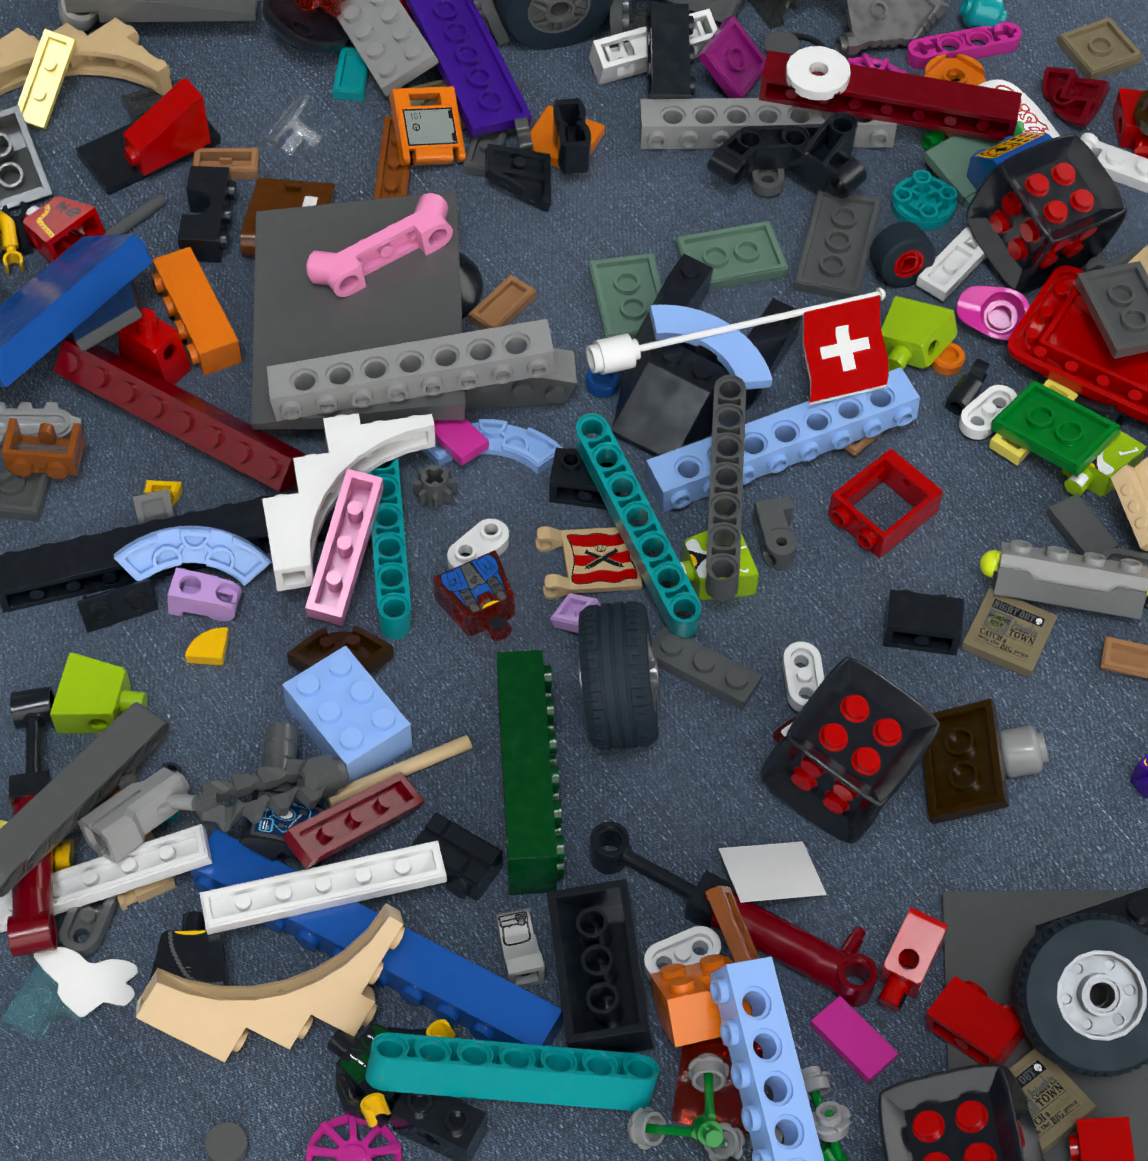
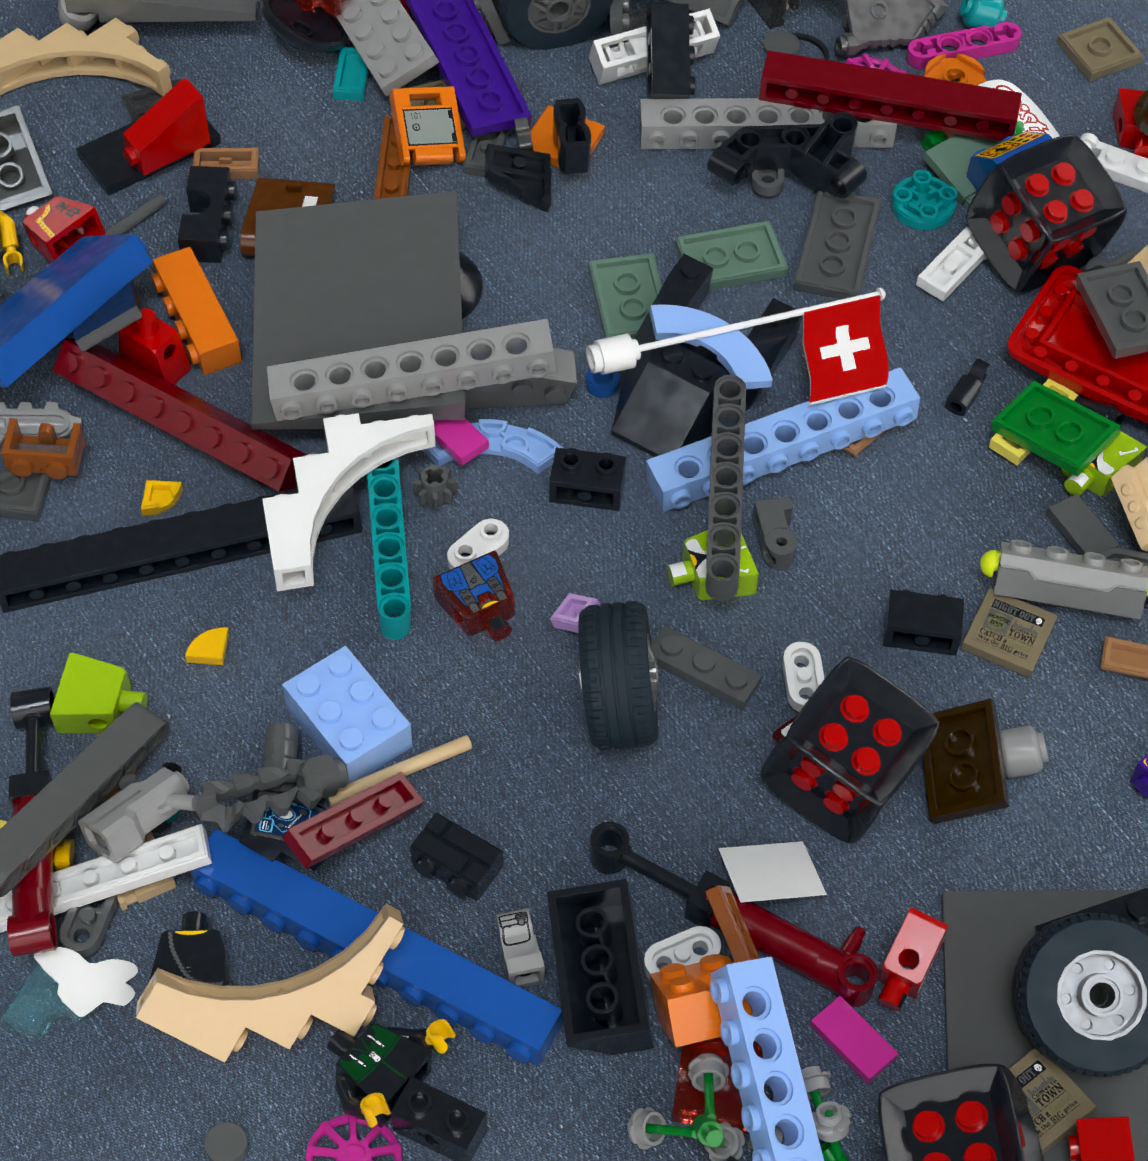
black bar [1,201,33,255] -> none
light yellow plate [17,29,76,131] -> none
black hinge [77,578,158,633] -> none
light blue tile [114,526,272,586] -> none
dark grey tile [133,488,174,524] -> none
lavender leg [168,568,242,622] -> none
white tile [200,841,447,935] -> none
clear shield [266,92,322,156] -> none
dark brown plate [287,626,394,675] -> none
bright pink brick [305,468,384,626] -> none
bright pink plate [306,193,453,297] -> none
teal beam [365,1033,660,1111] -> none
medium nougat tile [468,274,537,330] -> none
dark green brick [497,650,565,895] -> none
tan flag [535,526,642,600] -> none
teal beam [576,413,702,638] -> none
magenta tile [697,15,766,98] -> none
white tile [786,46,851,100] -> none
red window [828,448,943,559] -> none
black wheel [869,222,935,287] -> none
lime torso [881,296,958,371] -> none
red brick [926,975,1024,1065] -> none
orange tile [931,342,965,376] -> none
dark pink piece [956,285,1030,340] -> none
white plate [959,385,1017,440] -> none
dark red brick [1043,66,1110,127] -> none

